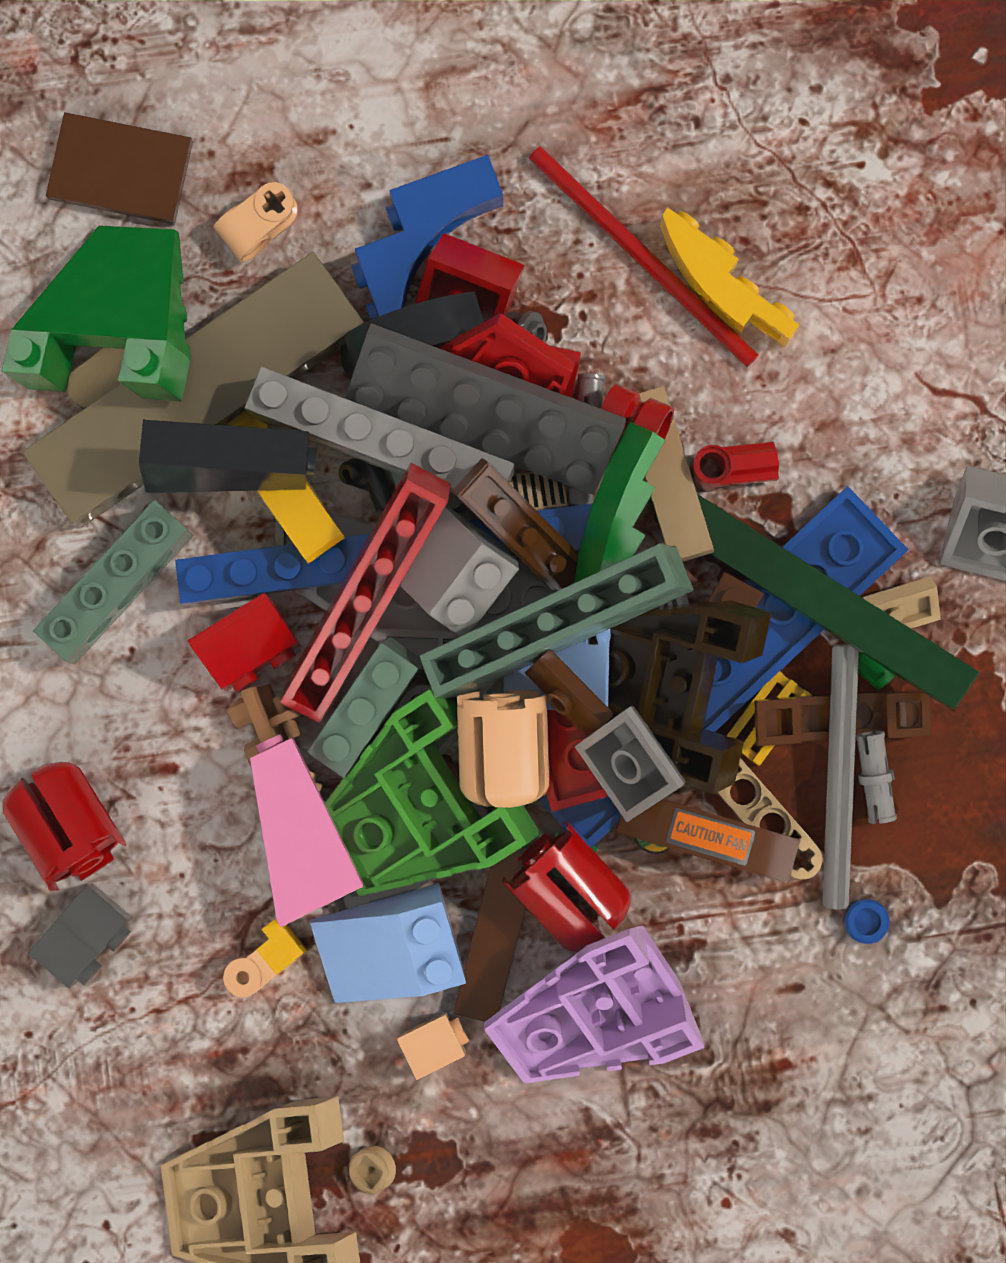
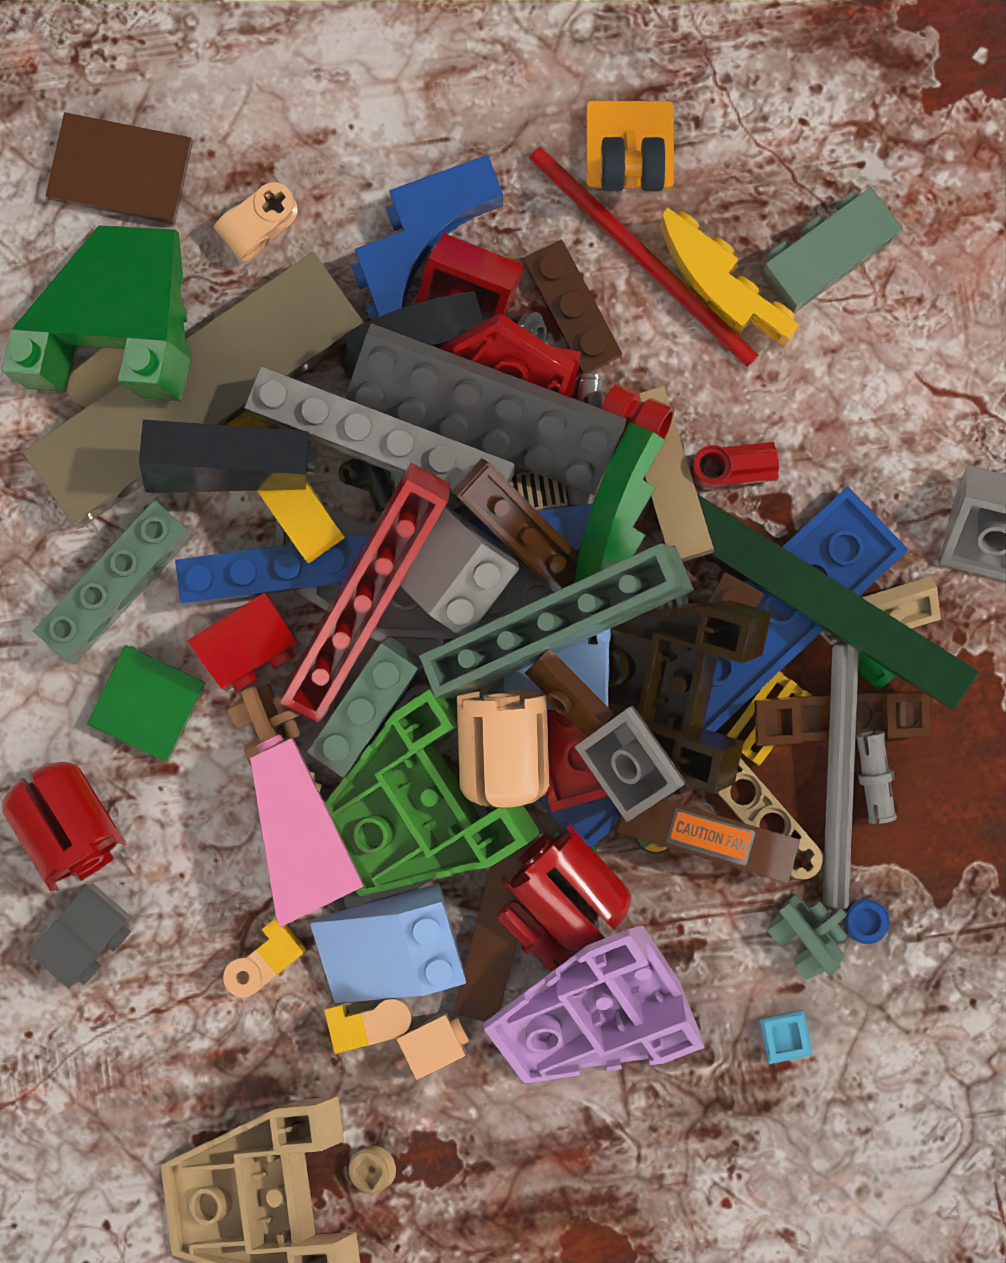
none -> green tile [87,645,206,762]
none -> leg [324,998,413,1054]
none -> red axle [497,900,573,972]
none -> reddish brown plate [523,239,622,374]
none -> light orange plate [586,101,674,192]
none -> medium azure tile [759,1010,813,1064]
none -> sand green brick [761,187,903,313]
none -> sand green hips [767,893,847,980]

